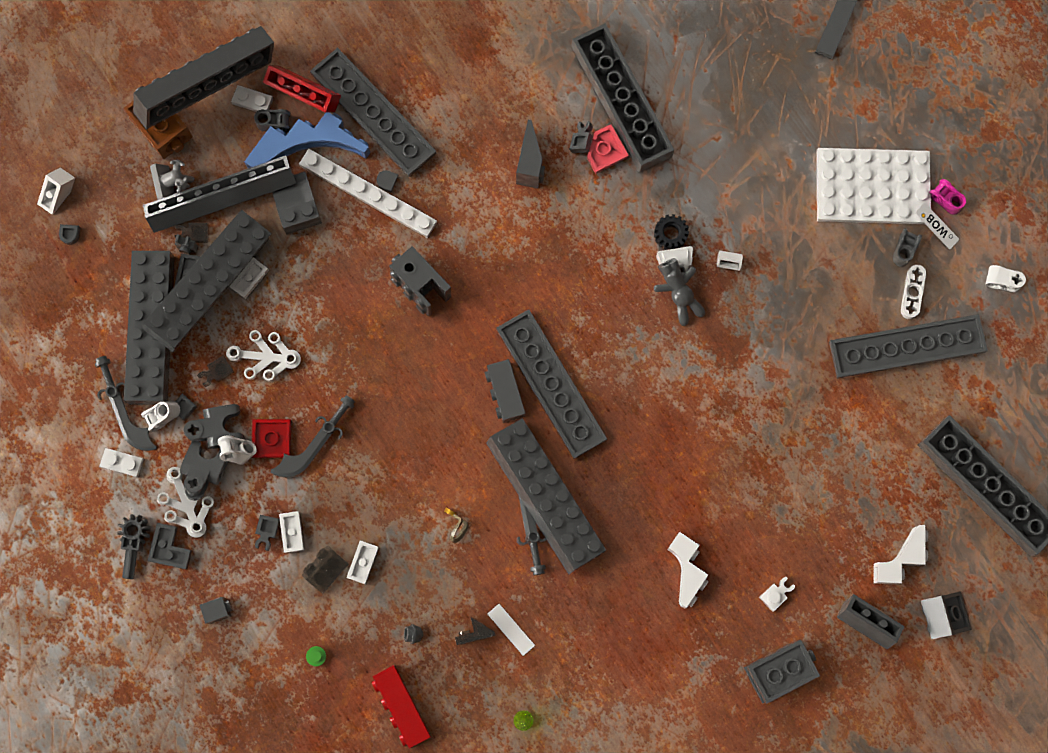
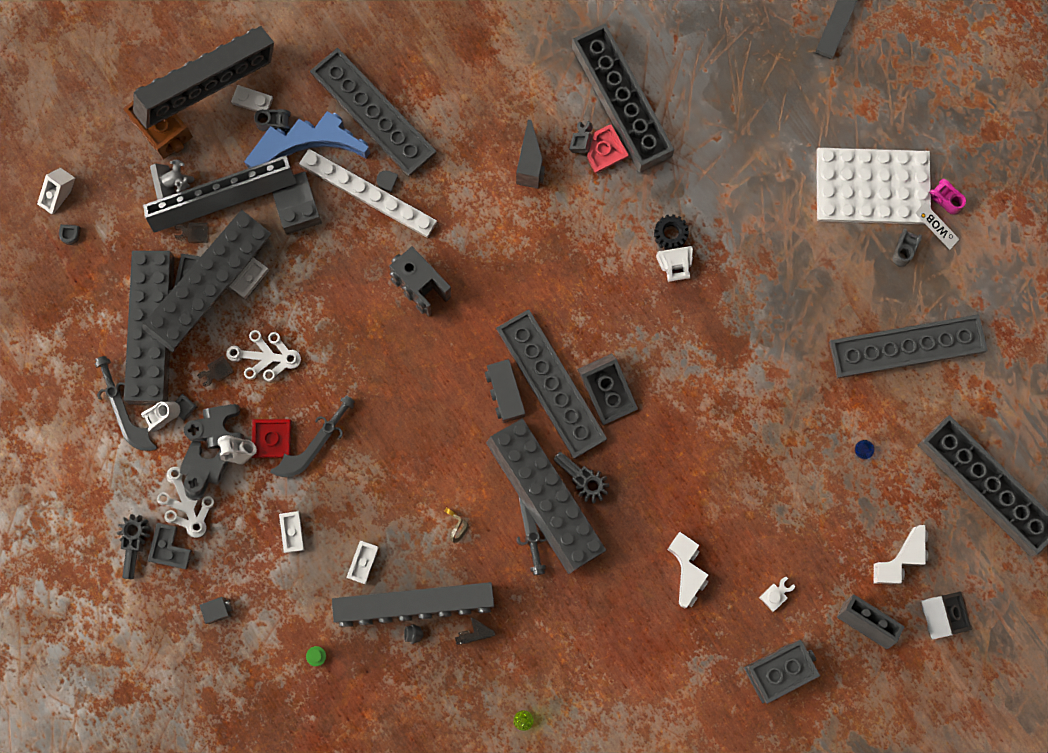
white plate [99,448,144,477] -> none
dark grey plate [175,234,199,254] -> none
dark grey plate [255,515,280,551] -> none
red brick [263,65,341,113] -> none
clear smoke bracket [302,546,349,594] -> none
red brick [371,665,431,749] -> none
white sticker [488,604,535,656] -> none
dark grey animal [653,258,705,326] -> none
white piece [716,251,743,271] -> none
white beam [901,265,926,319] -> none
white piece [986,265,1026,293] -> none
none -> dark grey brick [332,582,495,627]
none -> dark grey gear [554,452,609,503]
none -> dark grey slope [577,353,638,425]
none -> clear blue plate [855,440,874,459]

